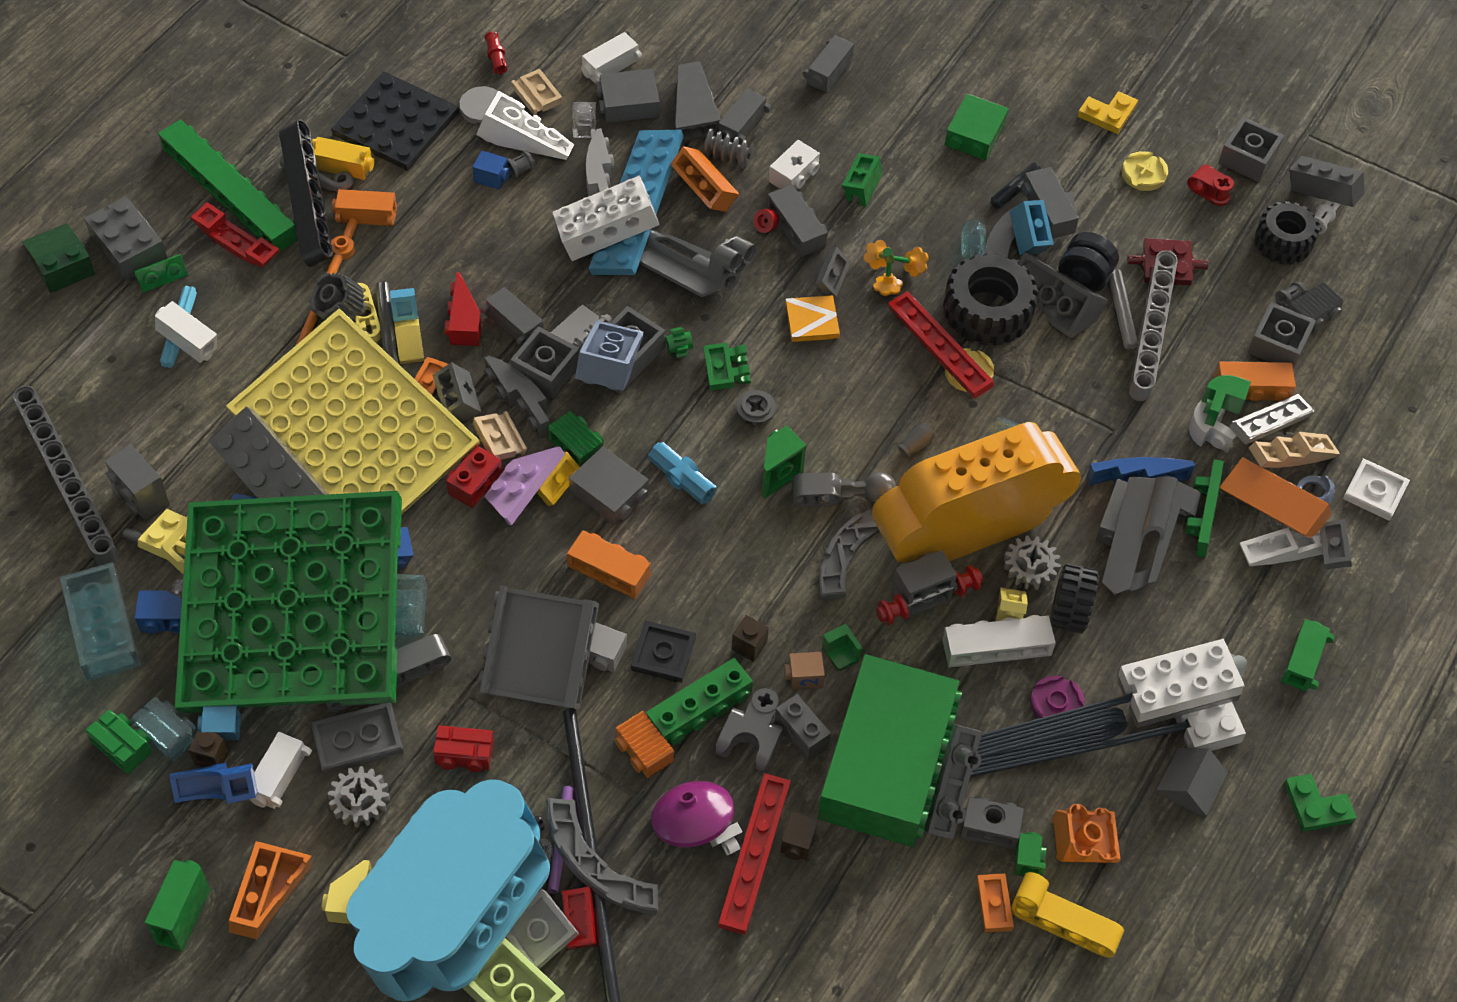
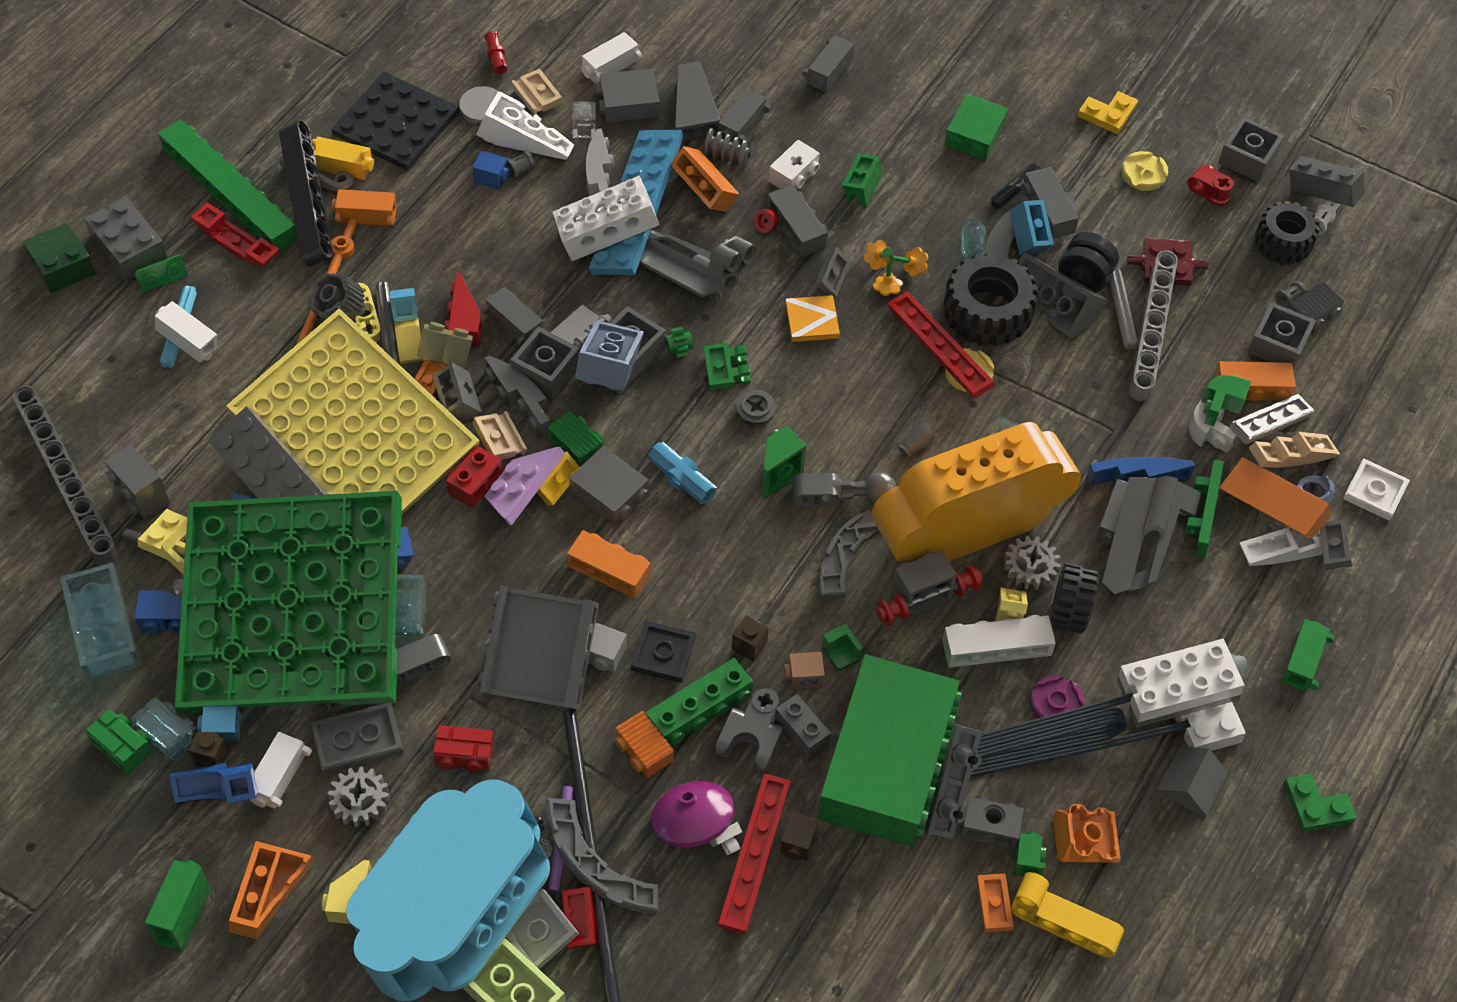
none -> olive brick [417,322,473,368]

